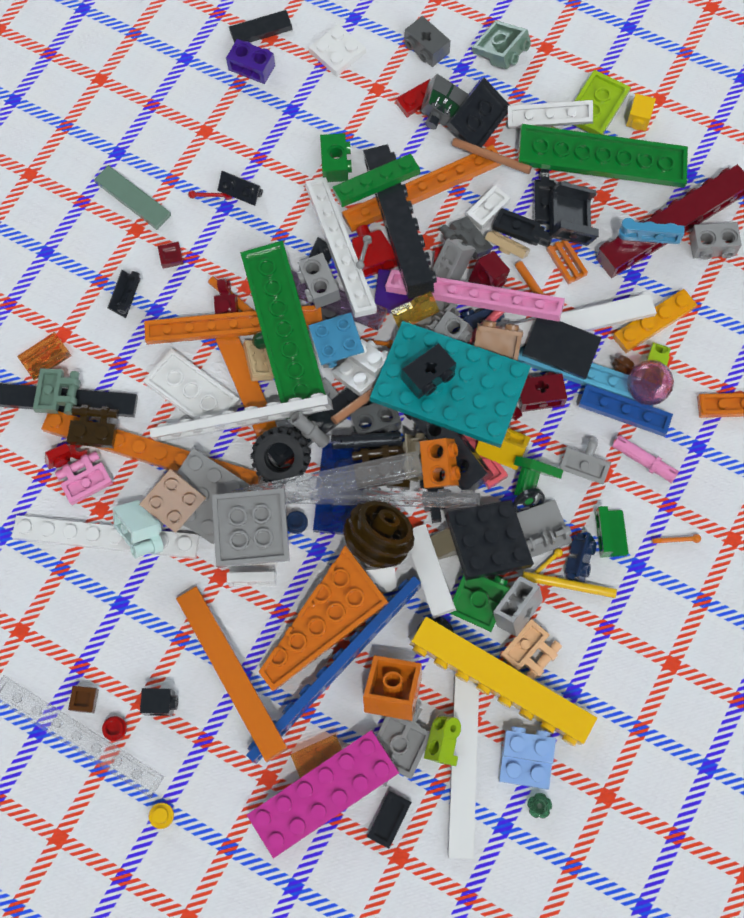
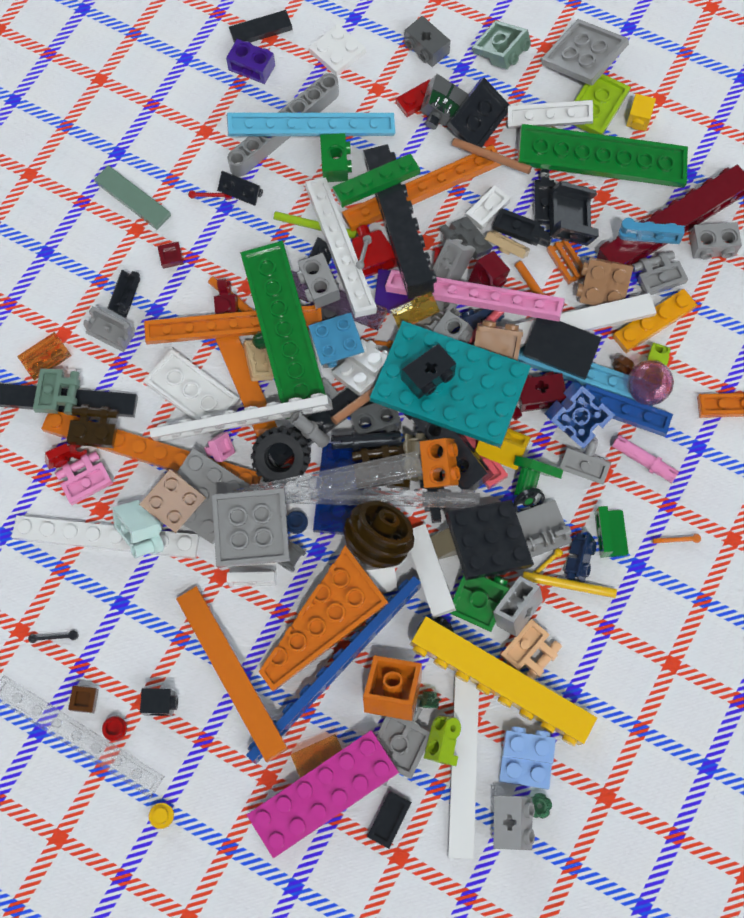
none -> black hinge [28,630,79,643]
none -> light grey hinge [83,306,135,352]
none -> bright pink tile [204,432,235,463]
none -> medium azure plate [226,113,395,136]
none -> light grey beam [227,73,339,177]
none -> lime bar [273,211,357,239]
none -> dark grey bush [277,541,306,572]
none -> clear green plate [417,691,442,708]
none -> light grey brick [493,796,535,850]
none -> light grey plate [541,19,629,86]
none -> blue brick [544,379,615,449]
none -> medium nougat plate [576,257,633,306]
none -> light grey plate [632,251,688,295]

